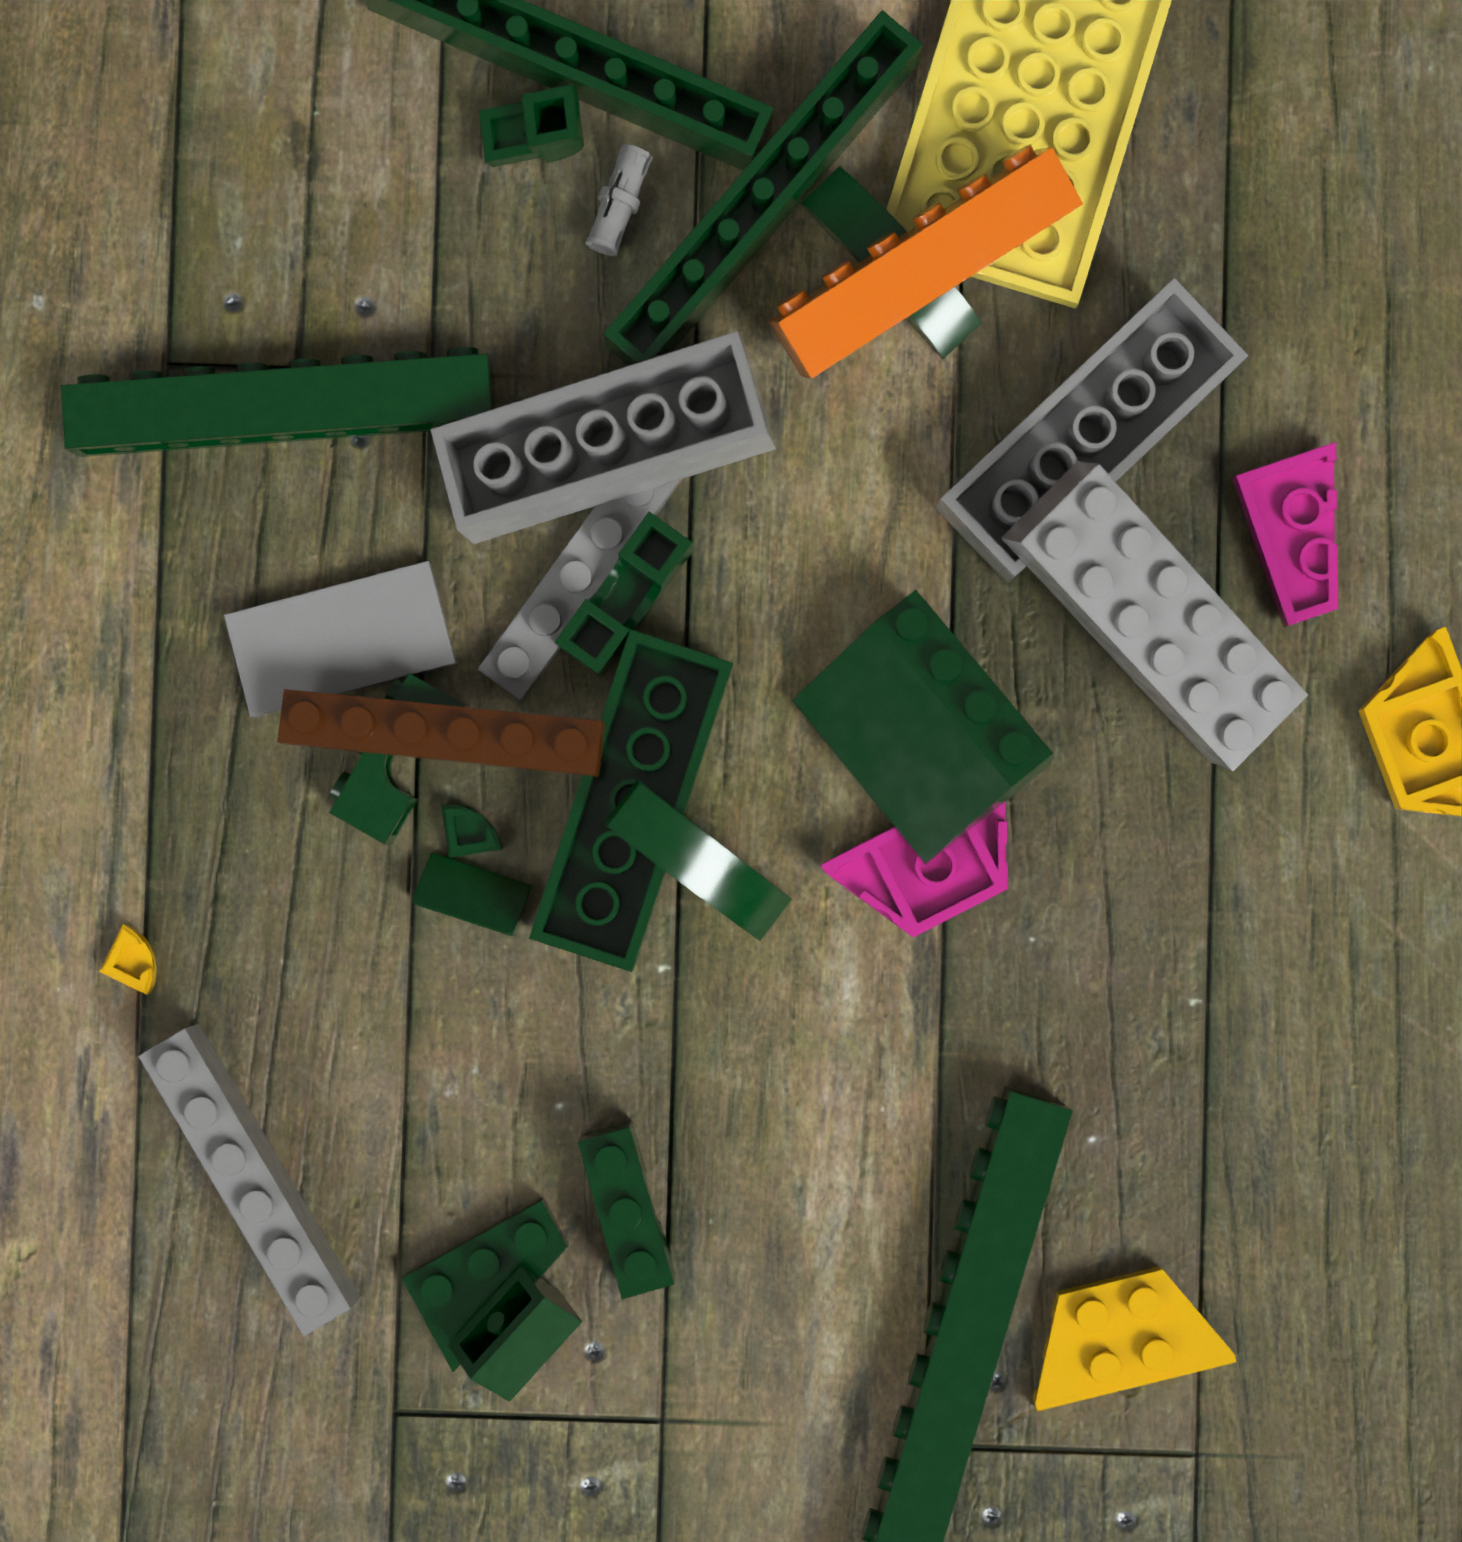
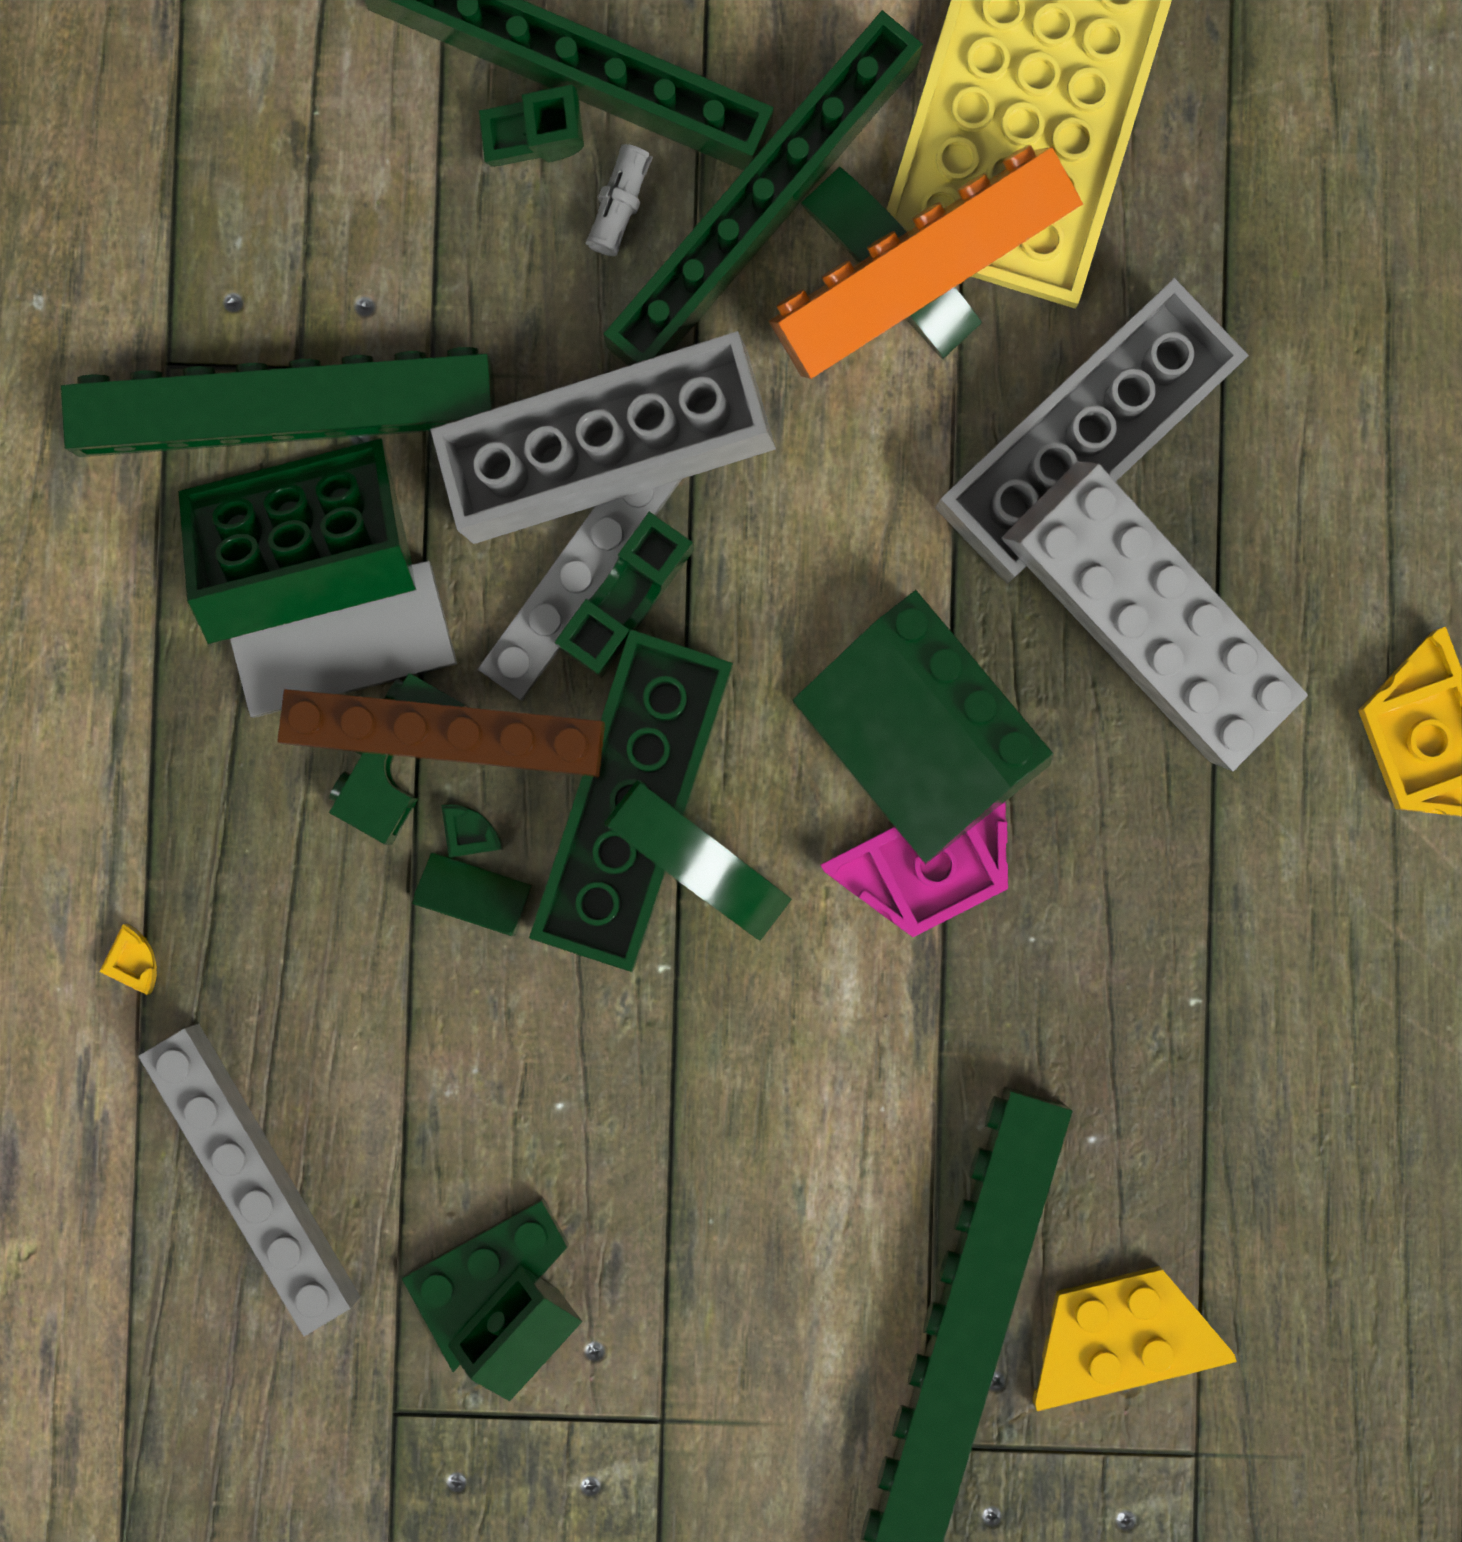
dark green arch [578,1120,676,1300] -> none
dark pink wing [1232,442,1338,628] -> none
none -> dark green slope [178,438,416,644]

